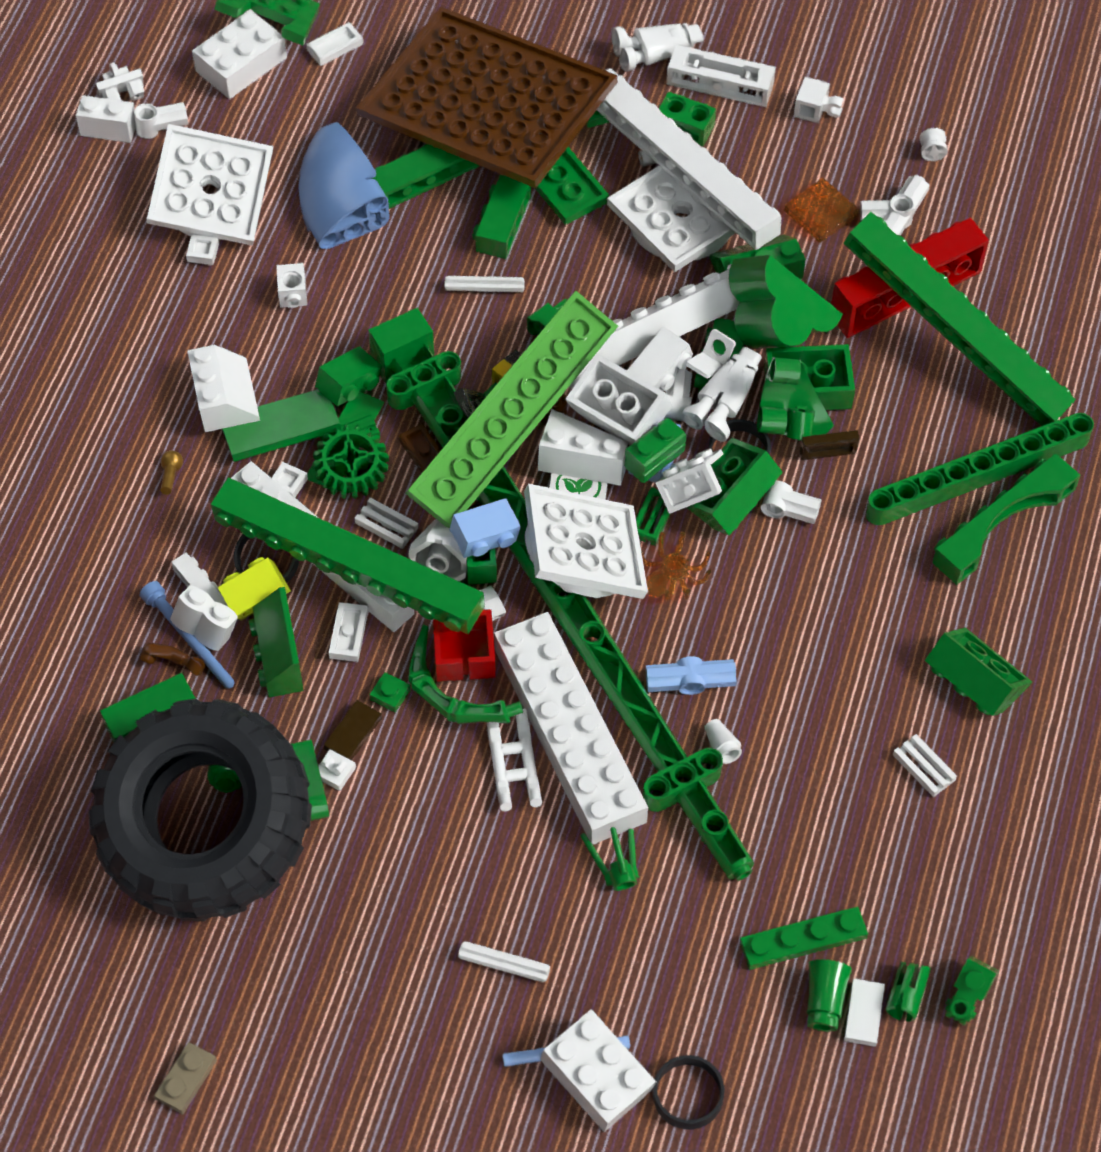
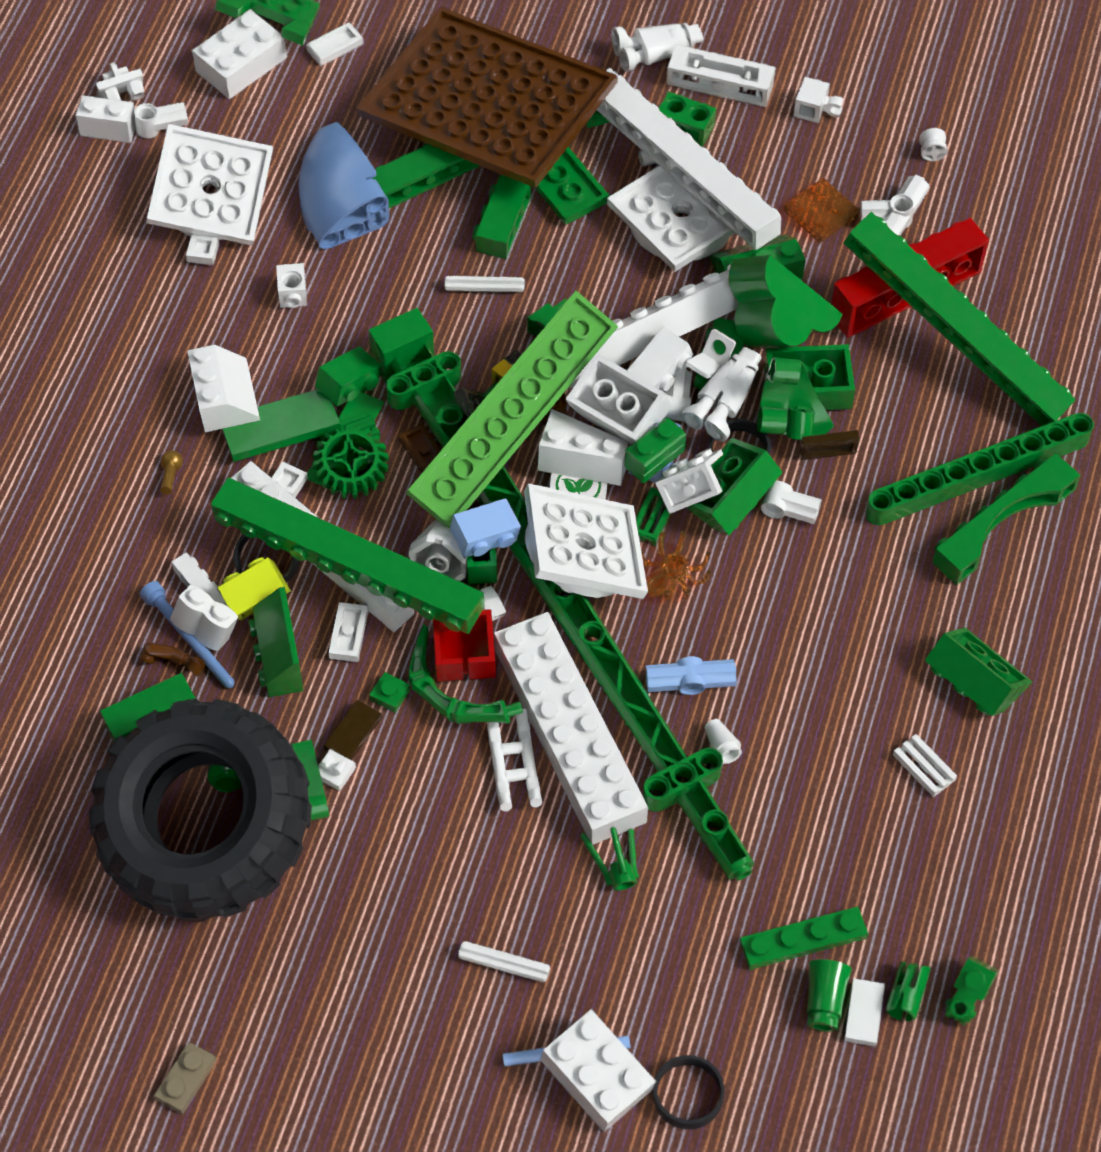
white tile [355,498,418,549] -> none

